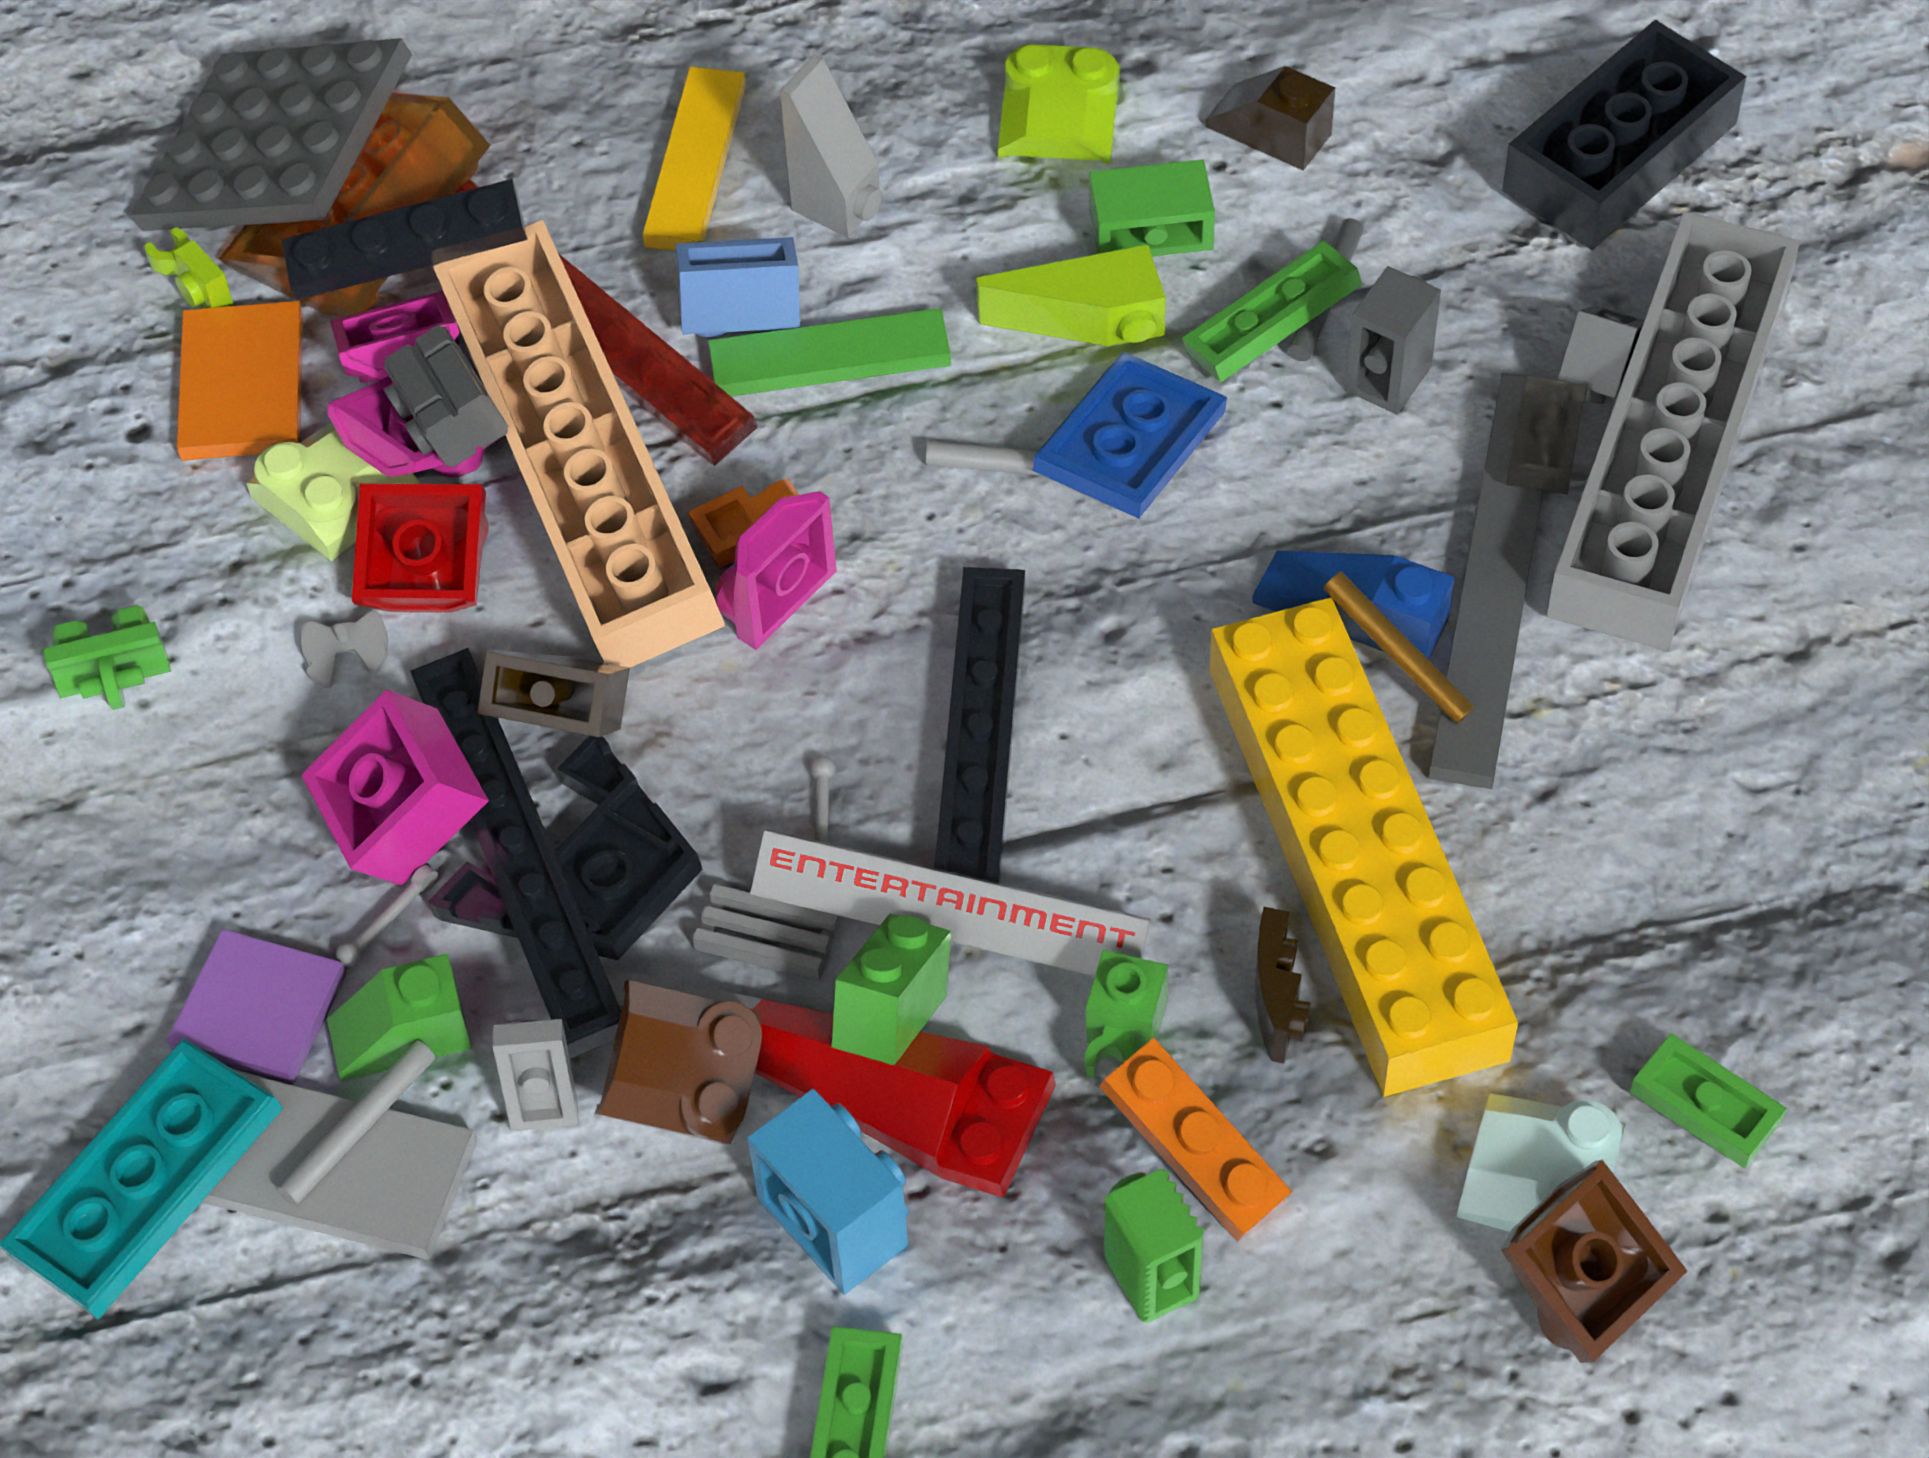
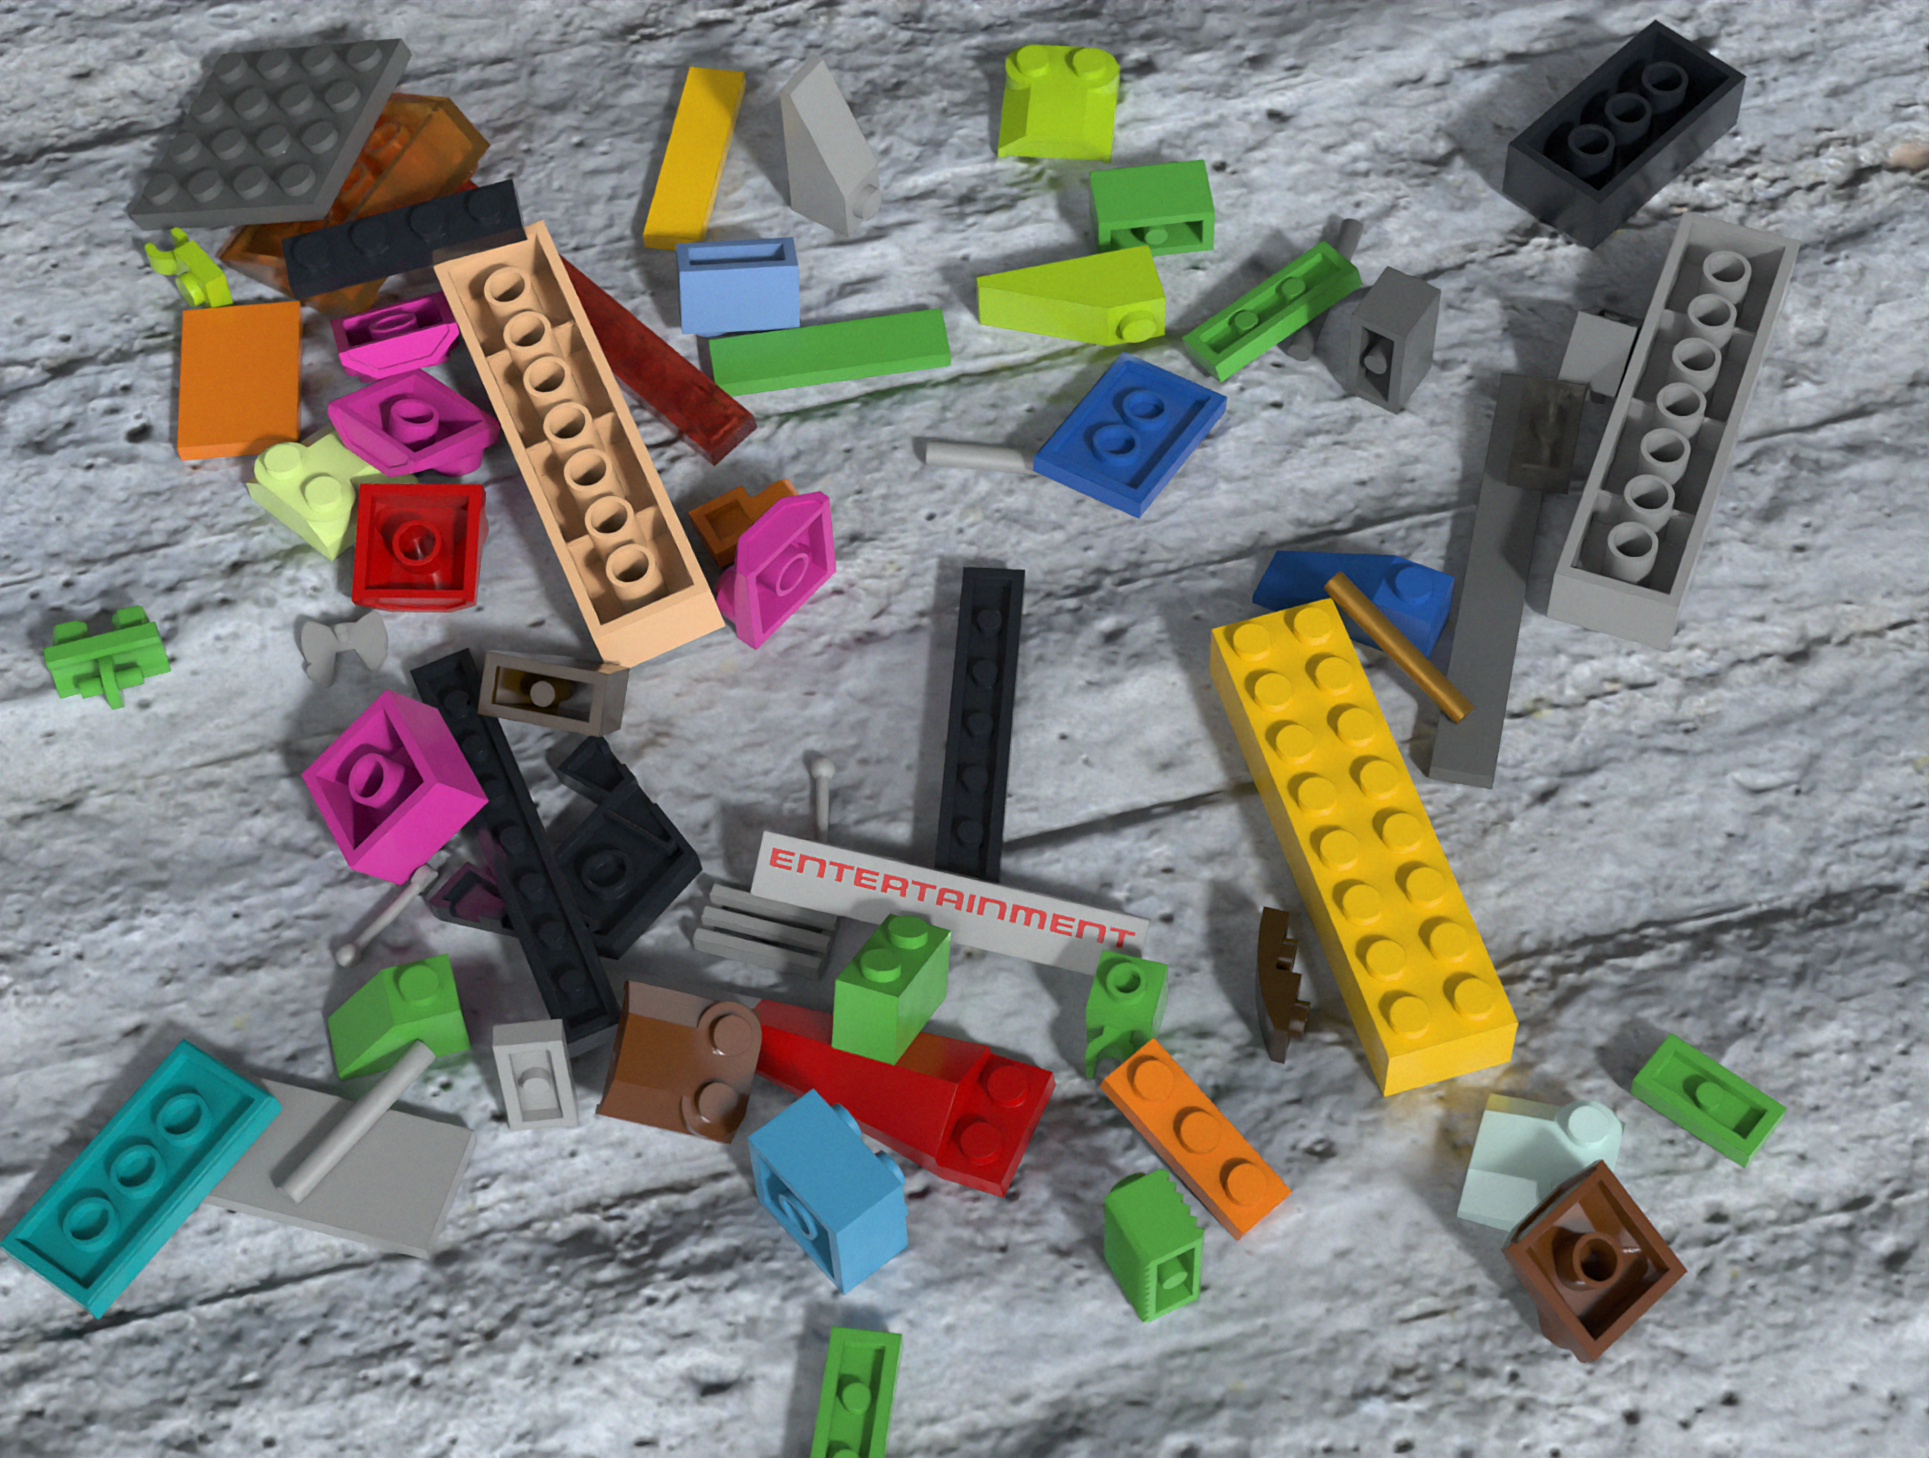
medium lavender tile [167,929,346,1085] -> none
dark grey brick [383,324,509,468] -> none
dark brown slope [1205,66,1336,171] -> none

